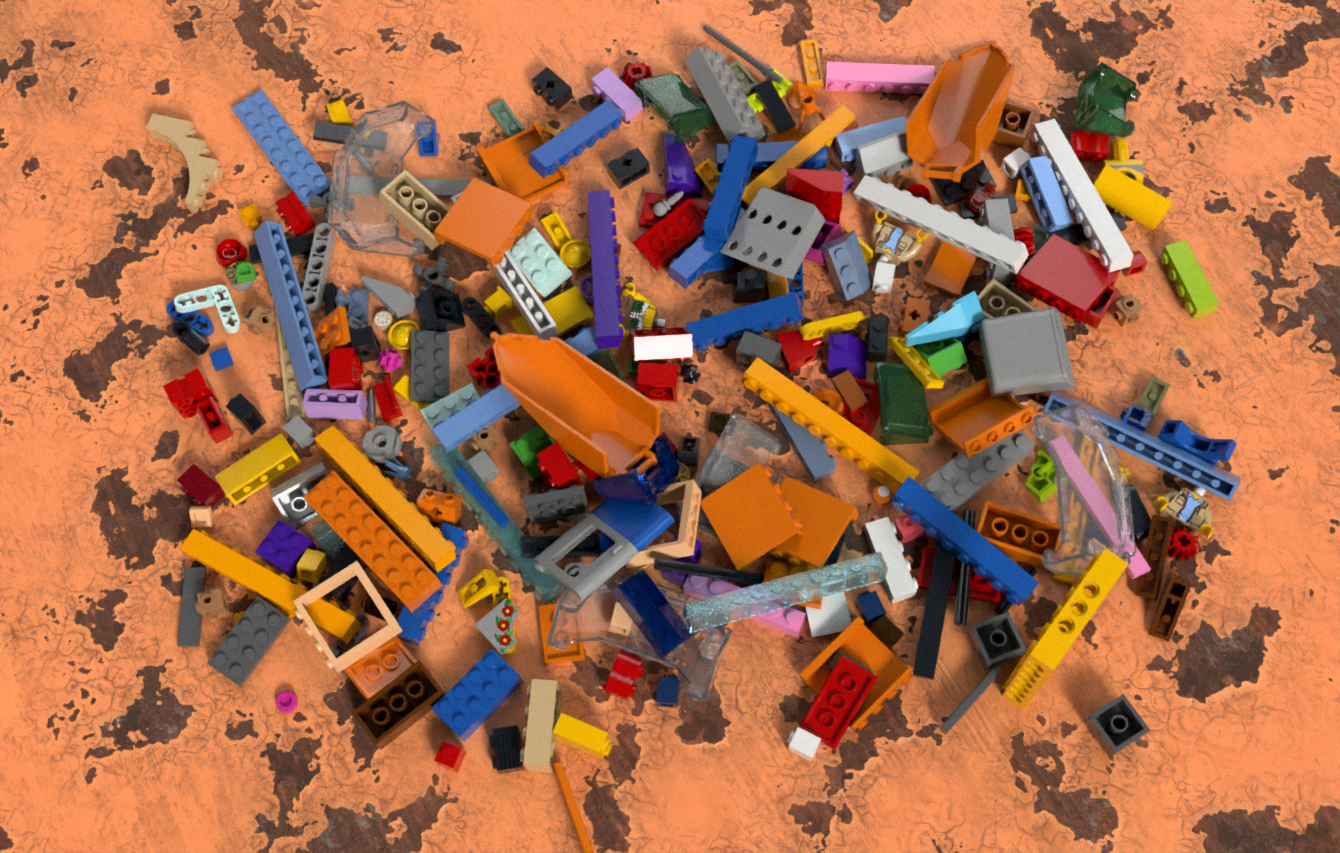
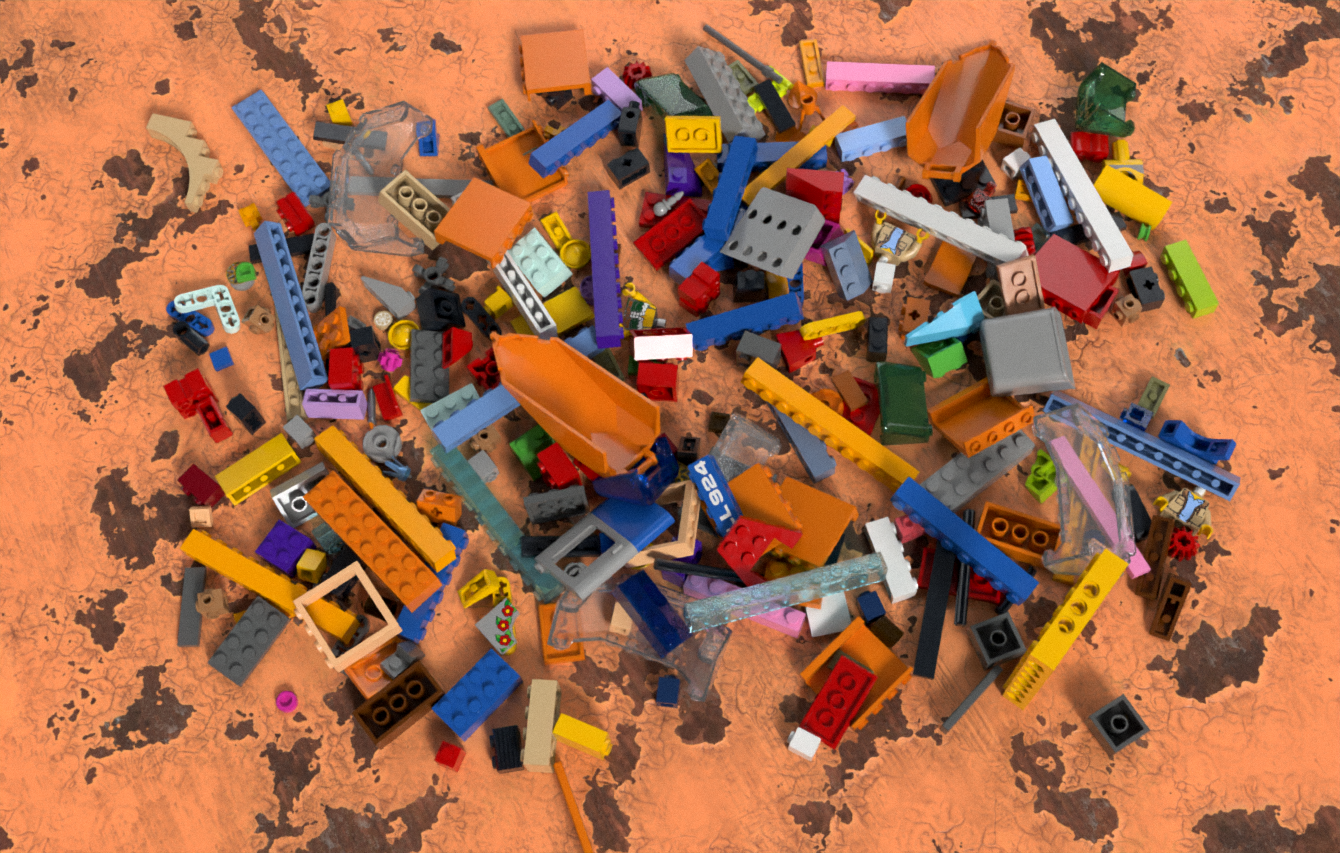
red hat [216,239,247,268] -> none
sand blue plate [335,288,369,325] -> none
blue axle [453,466,509,528] -> none
red brick [604,651,645,701] -> none
black wheel [680,364,701,384] -> none
dark purple slope [827,333,866,379] -> none
light grey slope [855,129,915,179] -> none
orange tile [872,485,893,506] -> none
yellow tile [887,337,944,389] -> none
none -> dark grey slope [380,641,425,680]
none -> red slope [442,327,473,369]
none -> orange panel [518,29,592,102]
none -> black torso [618,101,643,148]
none -> yellow tile [665,116,723,153]
none -> red brick [678,261,721,318]
none -> blue brick [687,455,744,537]
none -> red wing [717,515,803,594]
none -> nougat tile [996,254,1045,315]
none -> black brick [1125,266,1165,312]
none -> bright green bush [1137,223,1151,242]

